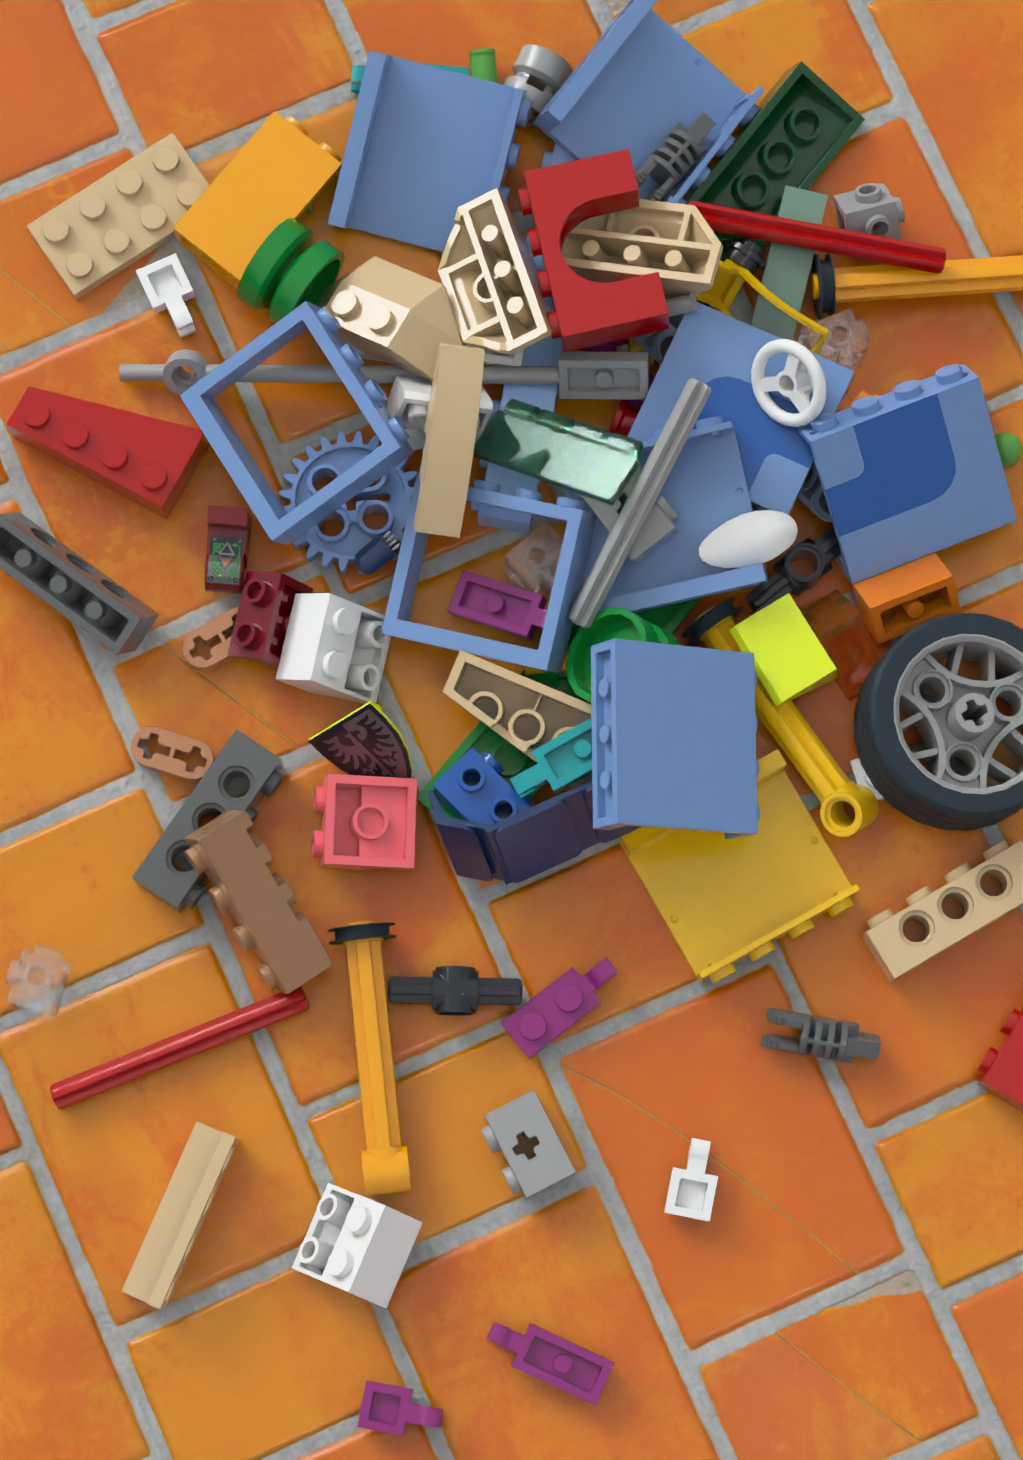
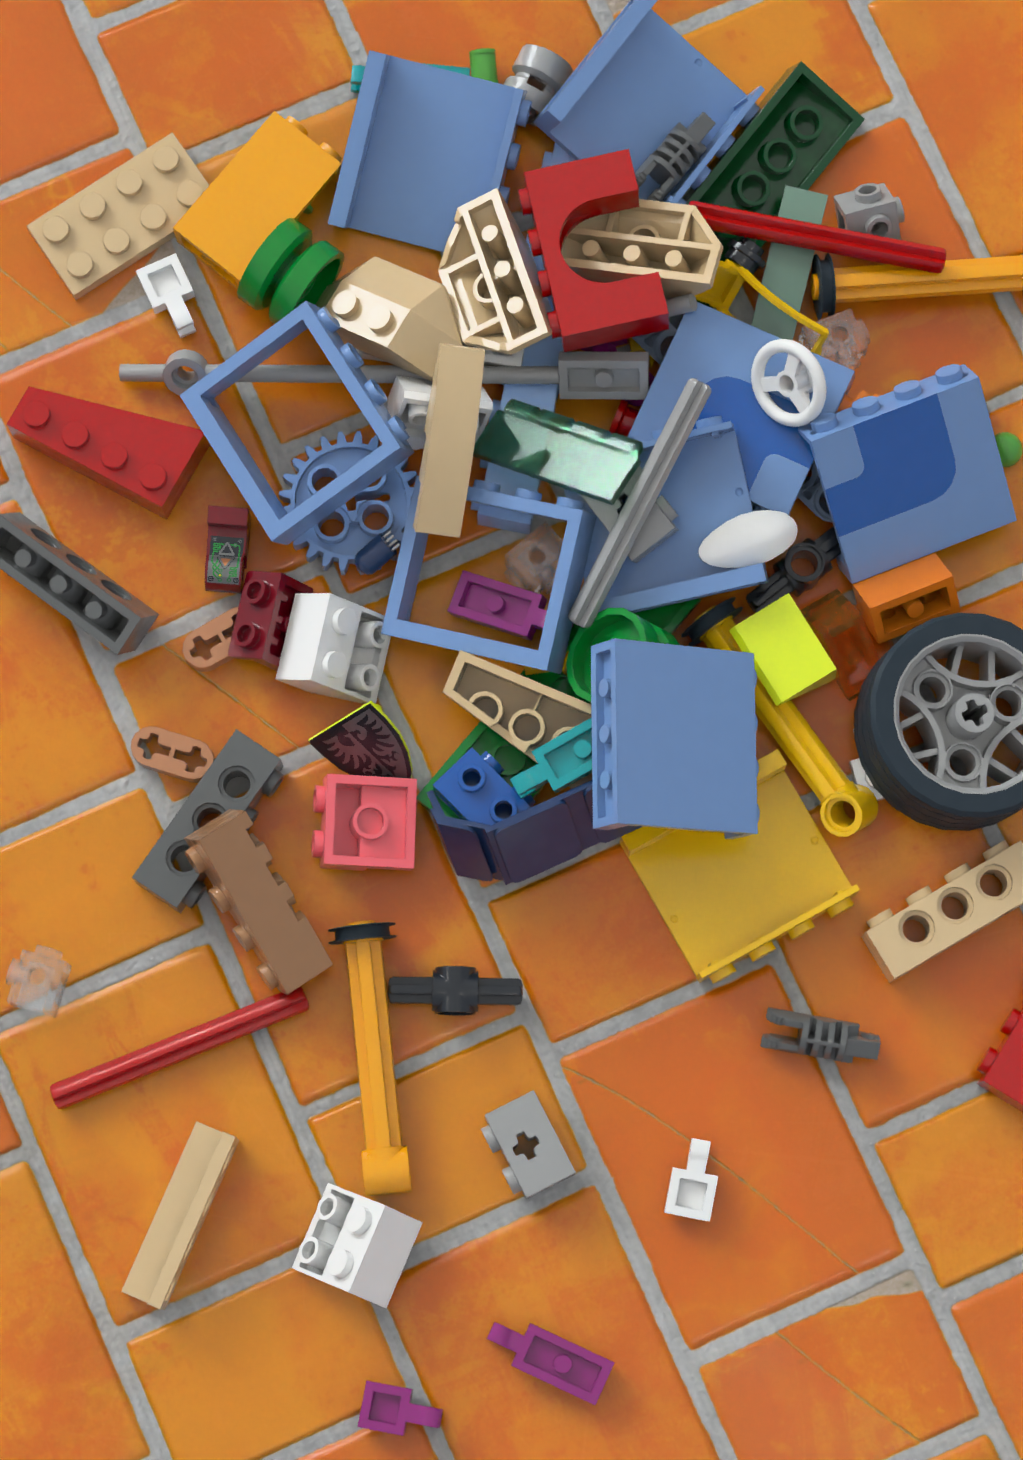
magenta plate [501,957,618,1059] -> none

